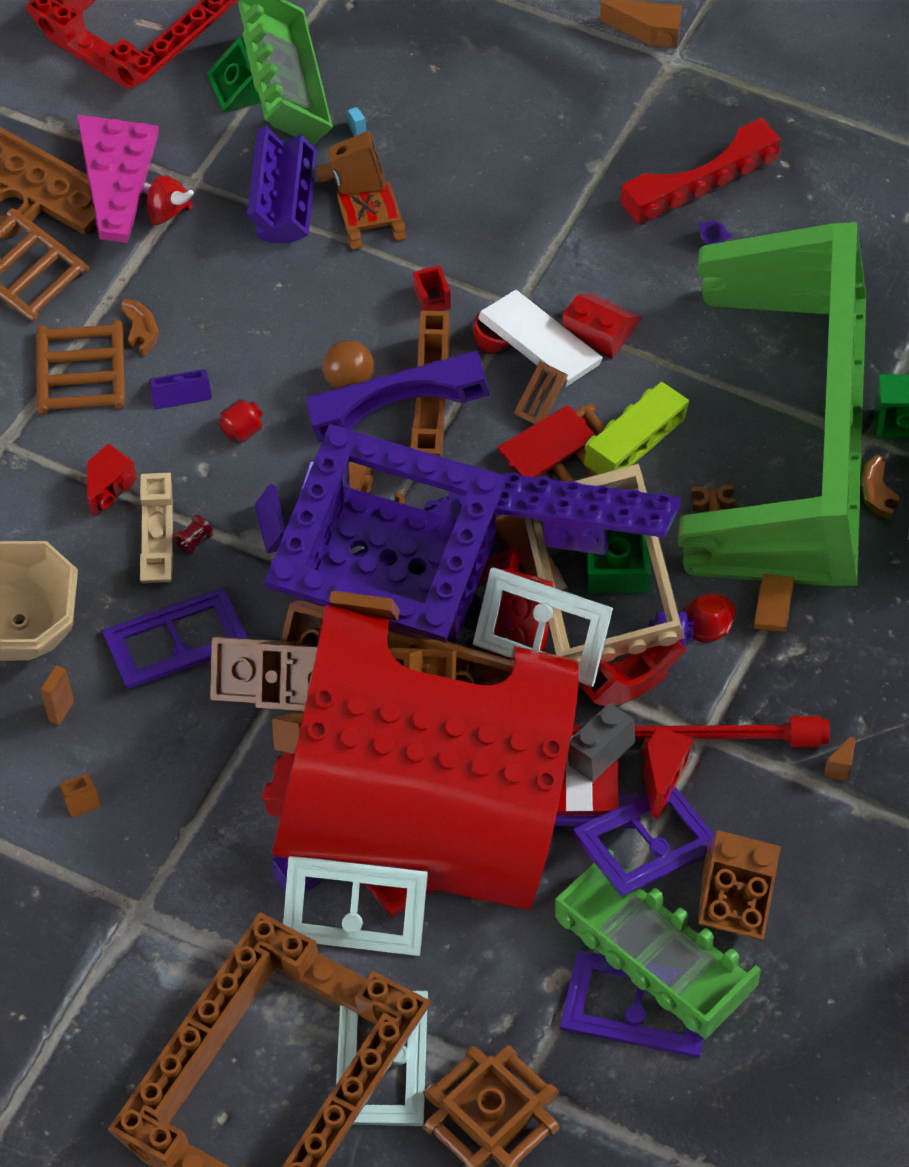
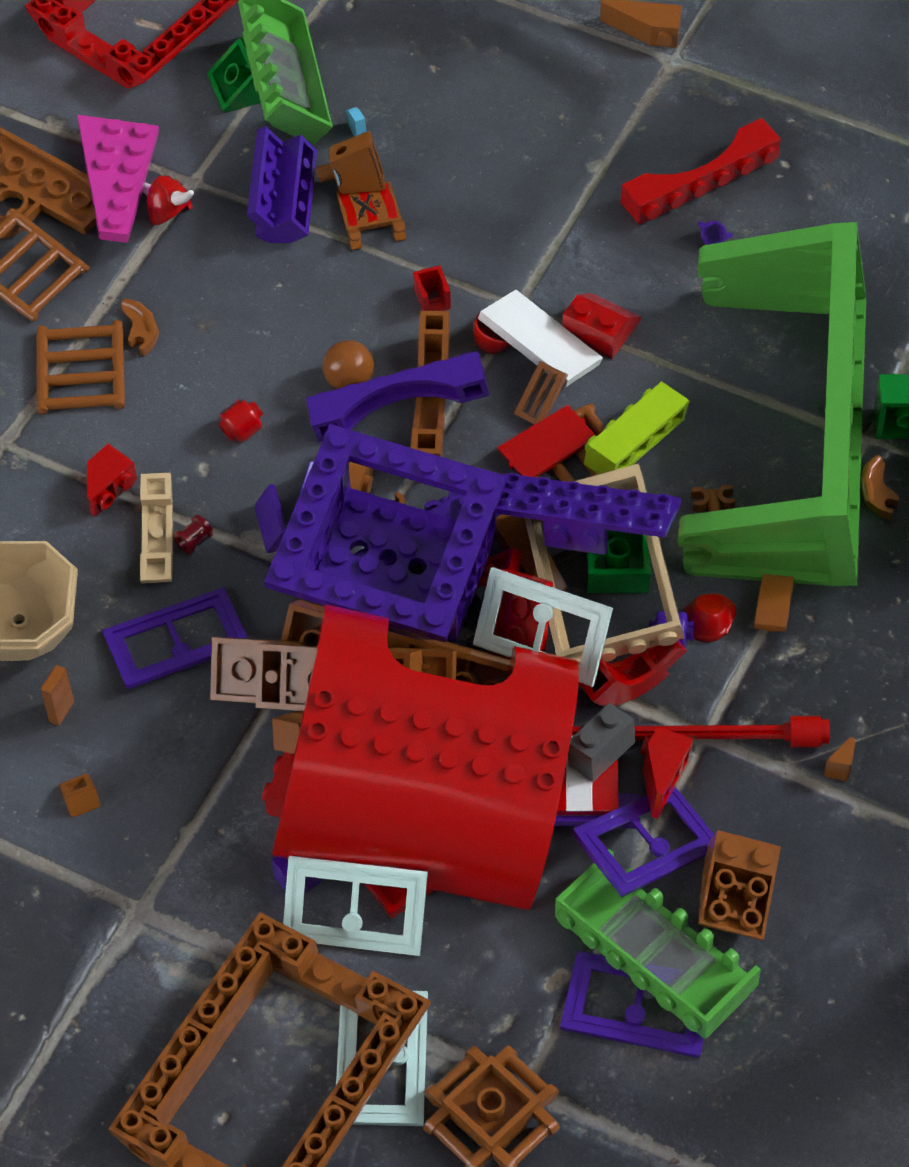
dark purple slope [149,369,212,409] -> none
dark orange tile [329,590,400,620] -> none

